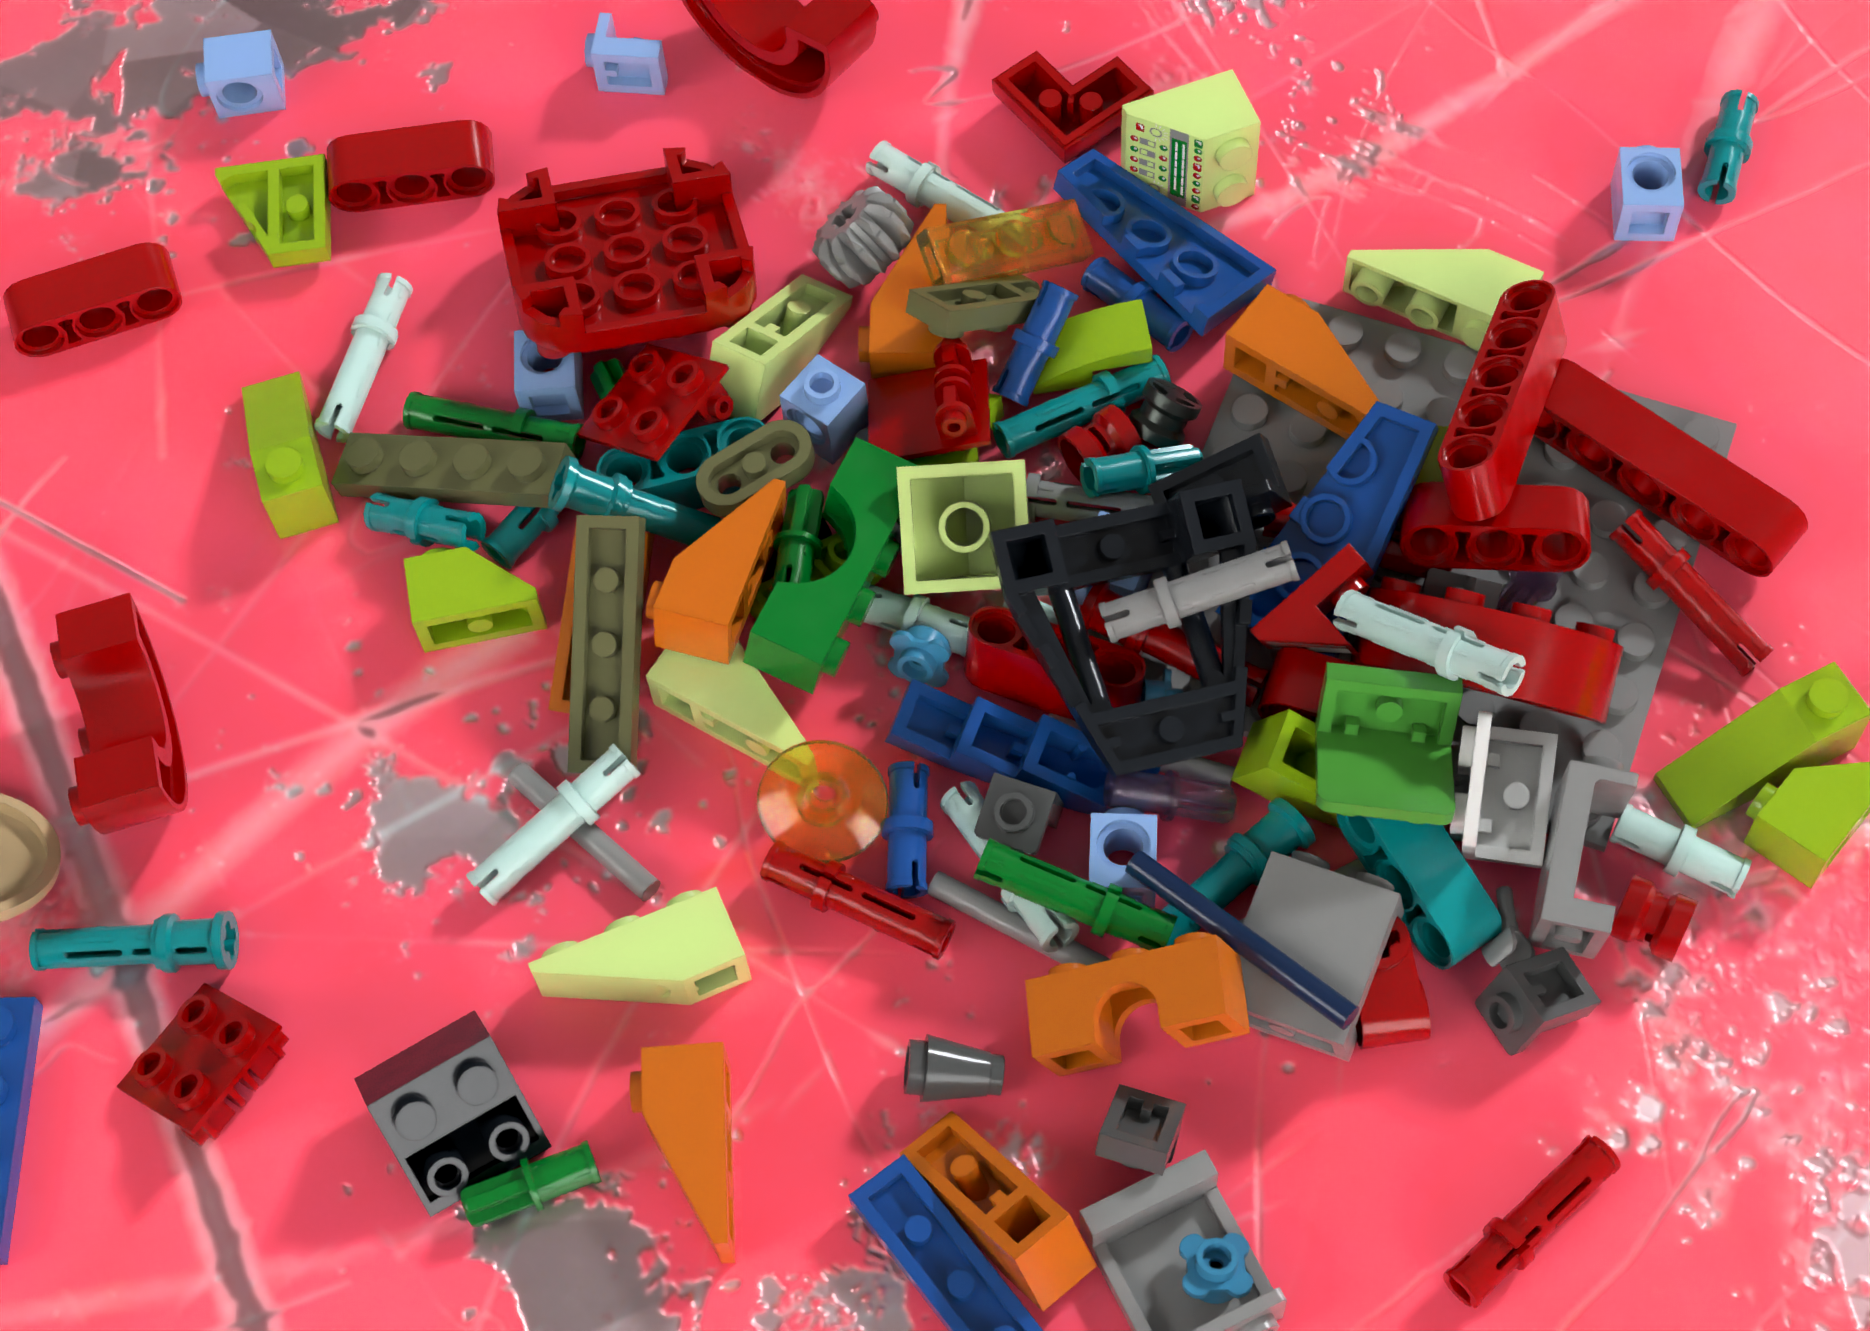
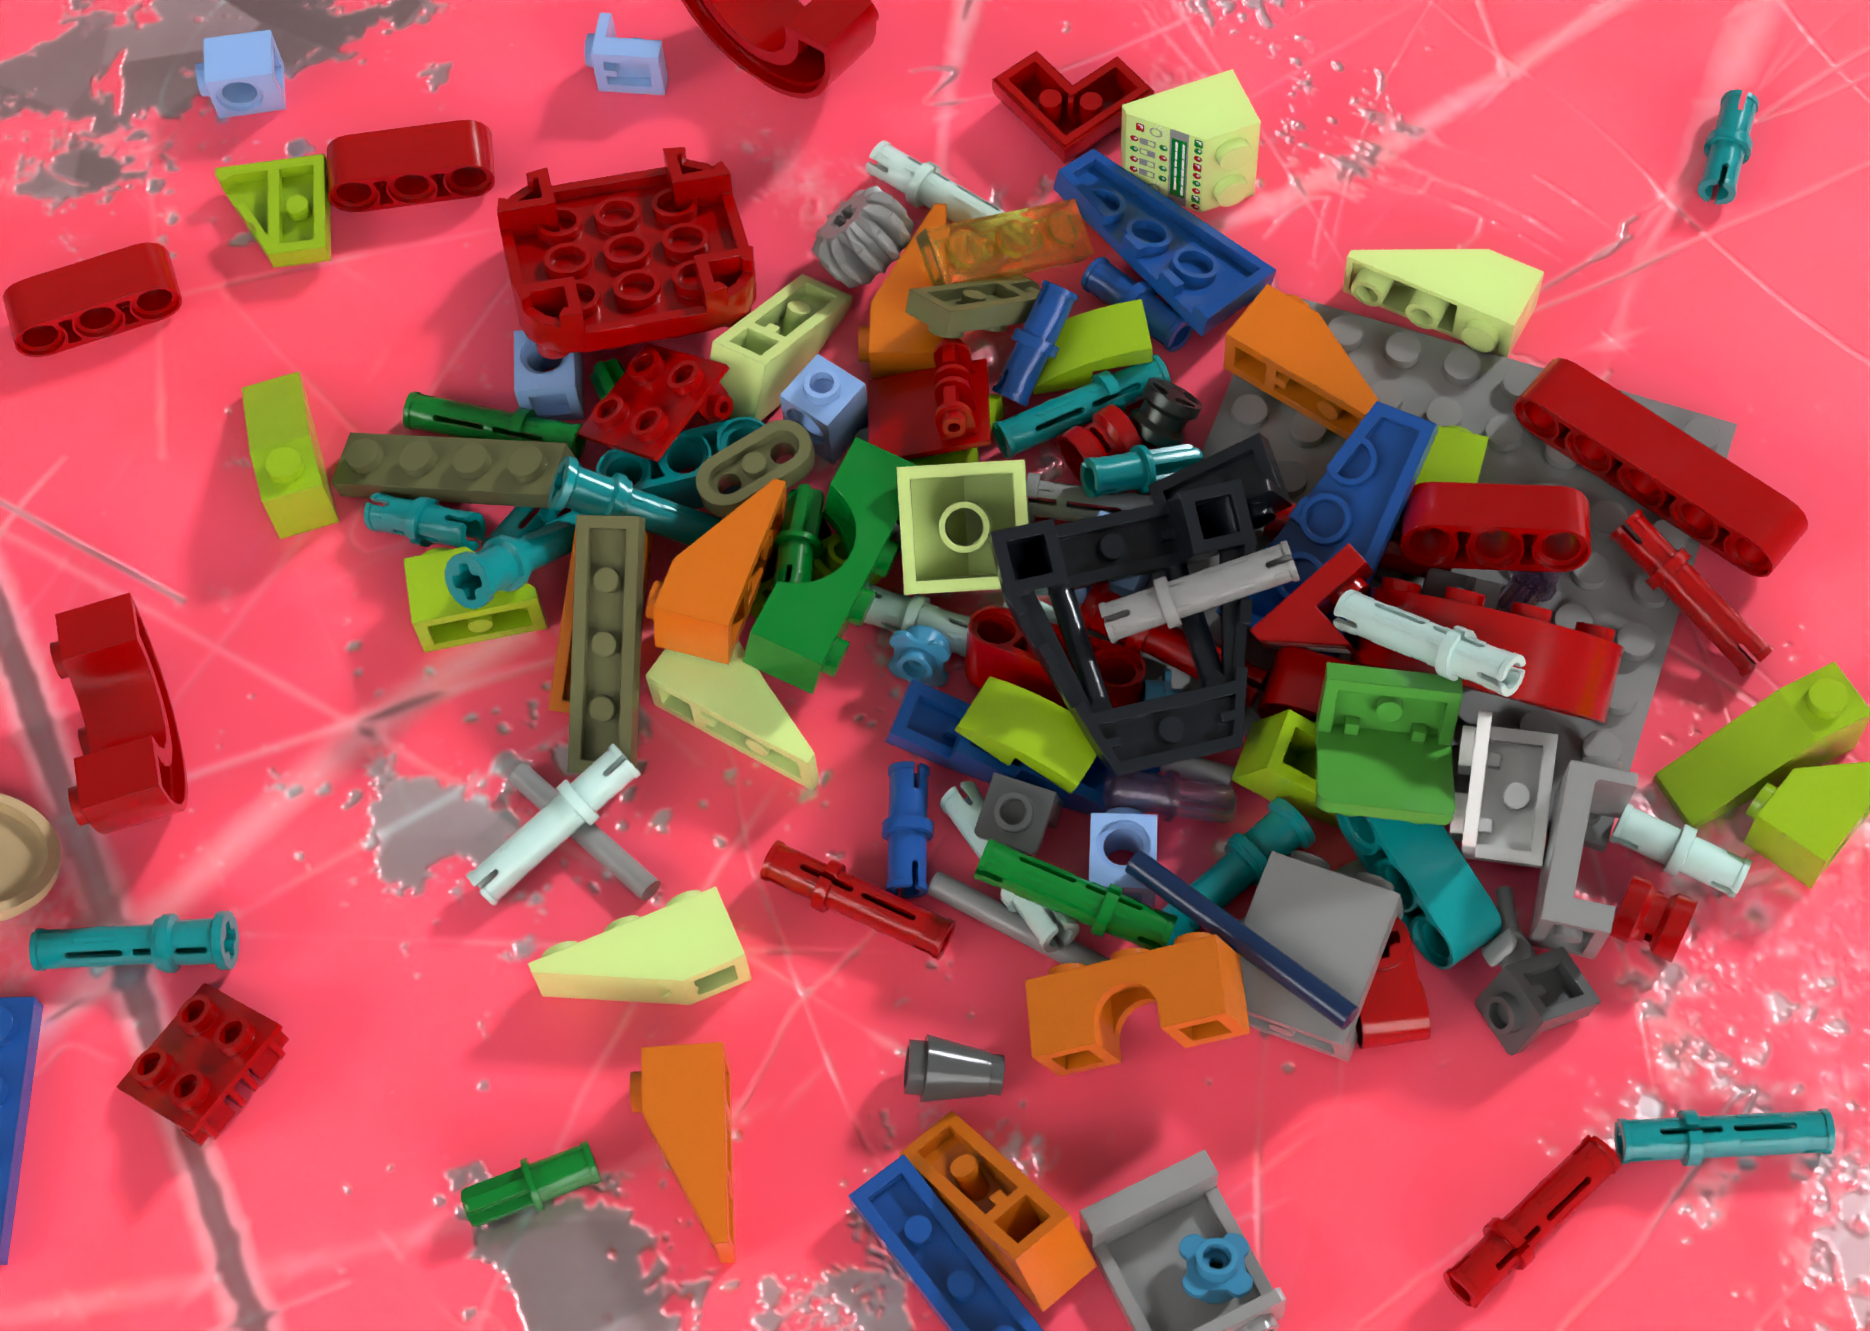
light aqua pin [314,273,413,443] -> none
slope [354,1010,552,1217] -> none
dish [757,740,888,864] -> none
dark grey bracket [1095,1084,1186,1176] -> none
red beam [1437,280,1567,522] -> none
light blue brick [1610,145,1684,242] -> none
none -> teal pin [445,510,587,609]
none -> lime slope [955,676,1097,794]
none -> teal pin [1614,1108,1836,1167]

